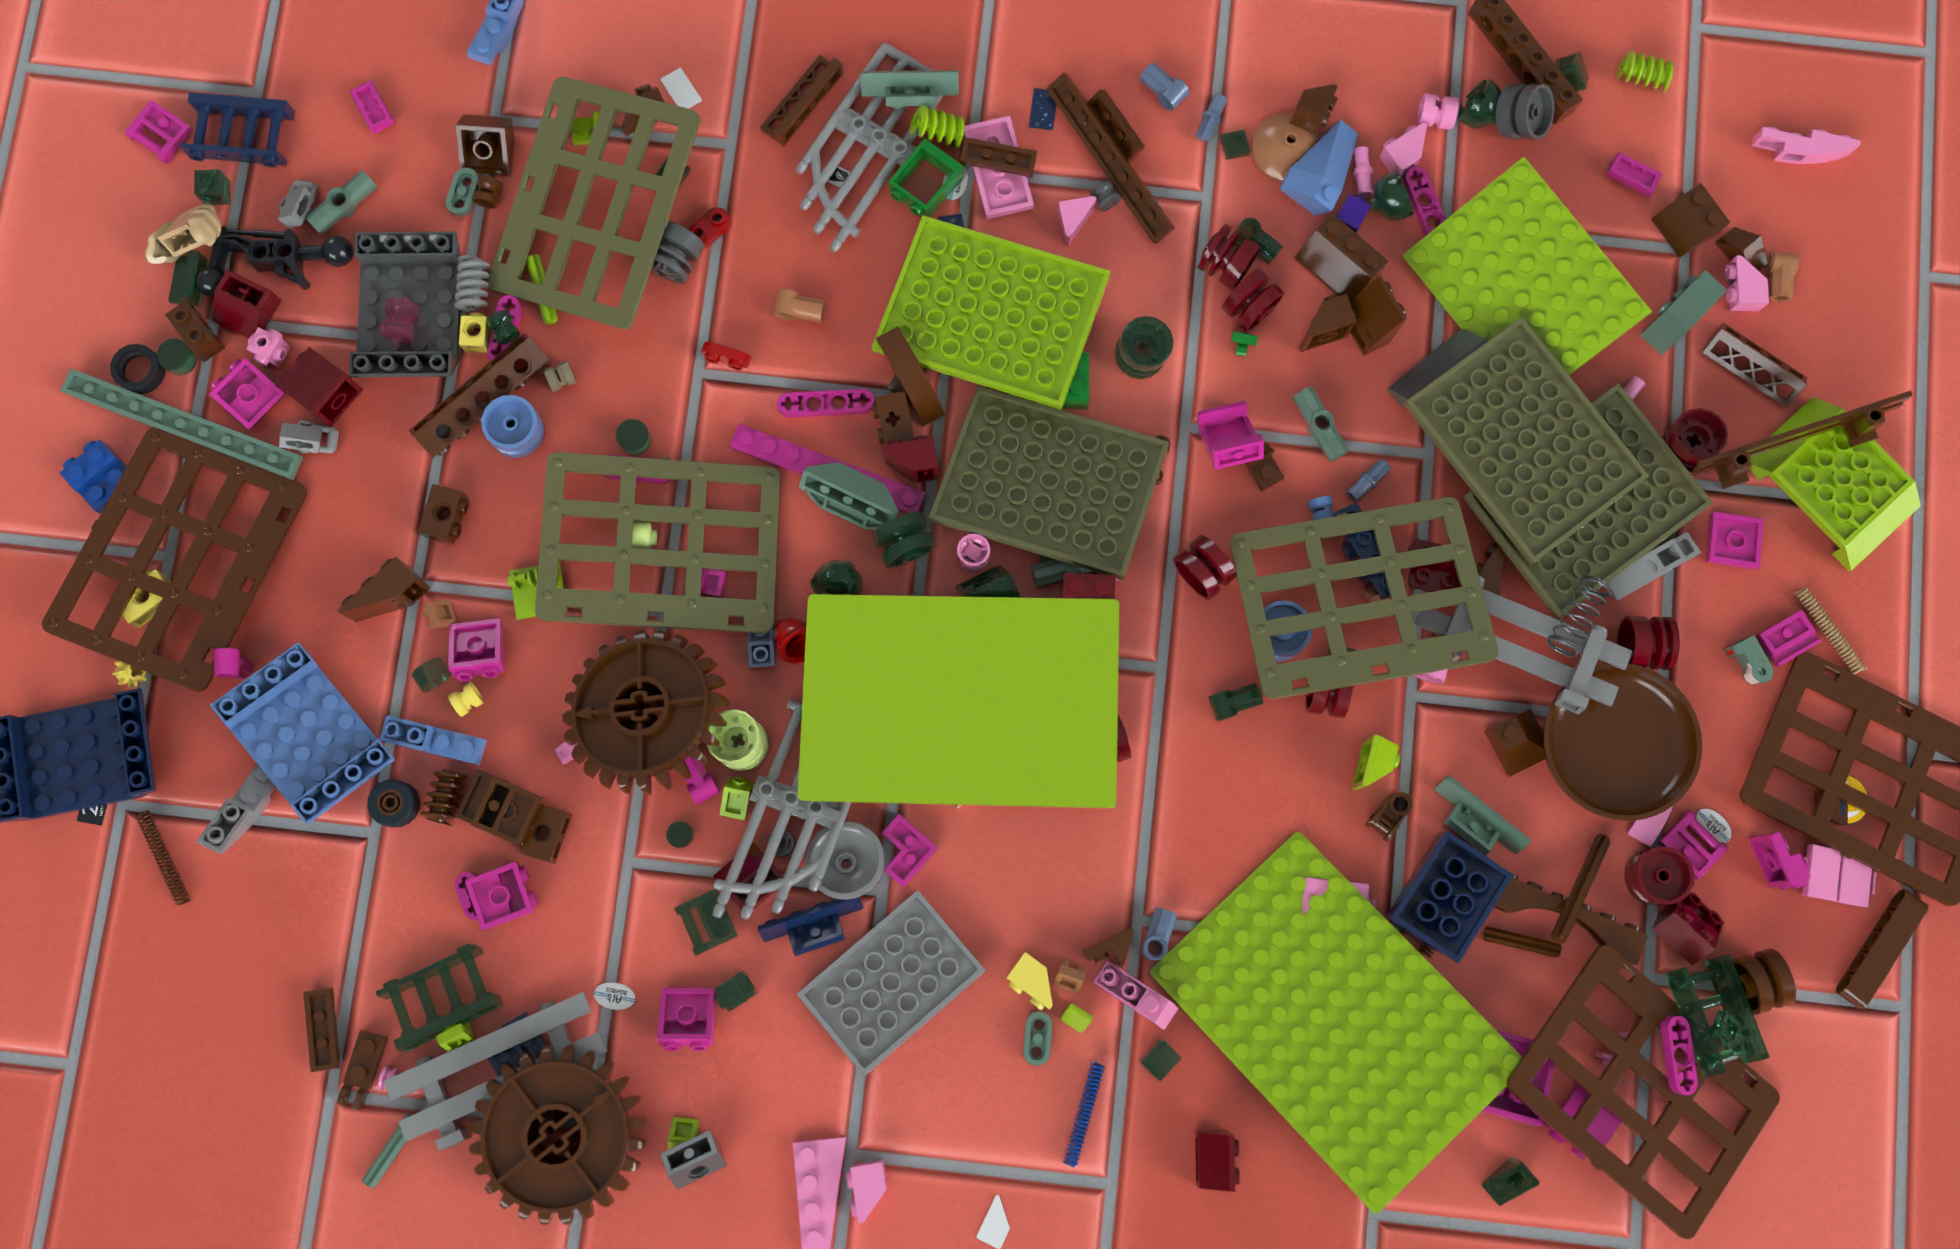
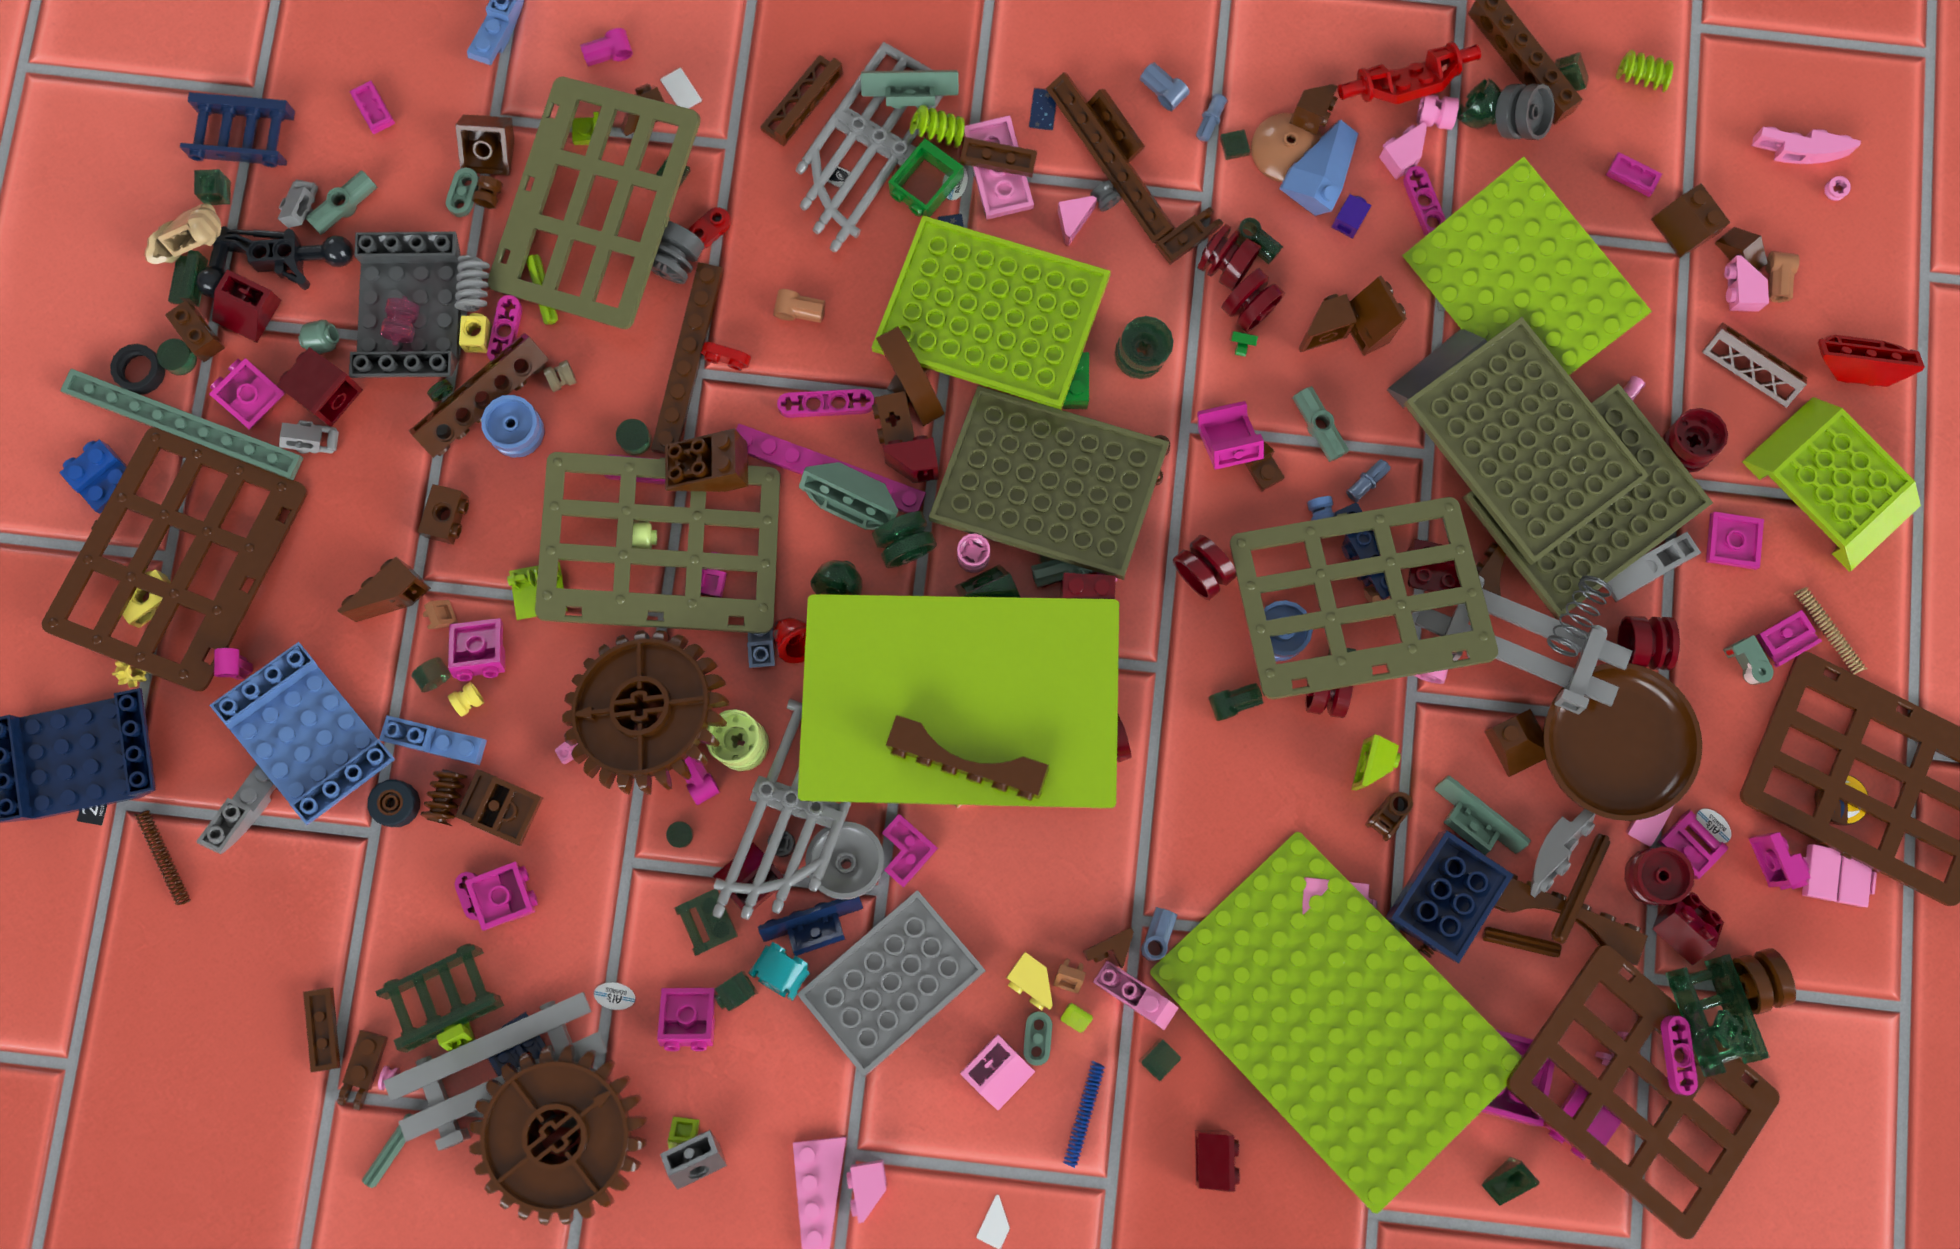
dark pink plate [125,100,193,164] -> none
bright pink brick [246,327,291,368] -> none
clear green wheel [486,310,520,345] -> none
reddish brown brick [519,804,572,864] -> none
lime bracket [720,777,754,820] -> none
reddish brown slope [1295,213,1388,302] -> none
bright pink pin [1353,146,1374,198] -> none
clear green cylinder [1370,169,1414,221] -> none
sand green wedge [1640,270,1727,355] -> none
reddish brown fence [1691,391,1913,490] -> none
reddish brown beam [1836,889,1929,1009] -> none
none -> sand green head [298,320,339,354]
none -> clear green tile [427,379,453,402]
none -> dark pink piece [580,28,633,67]
none -> reddish brown plate [651,262,723,454]
none -> reddish brown slope [665,428,748,492]
none -> teal brick [748,942,810,1001]
none -> reddish brown arch [886,715,1049,801]
none -> bright pink slope [960,1034,1035,1110]
none -> reddish brown hinge [1155,207,1223,265]
none -> red plate [1338,42,1481,104]
none -> light grey slope [1530,809,1595,897]
none -> red wedge [1818,335,1925,387]
none -> bright pink bush [1824,176,1851,201]

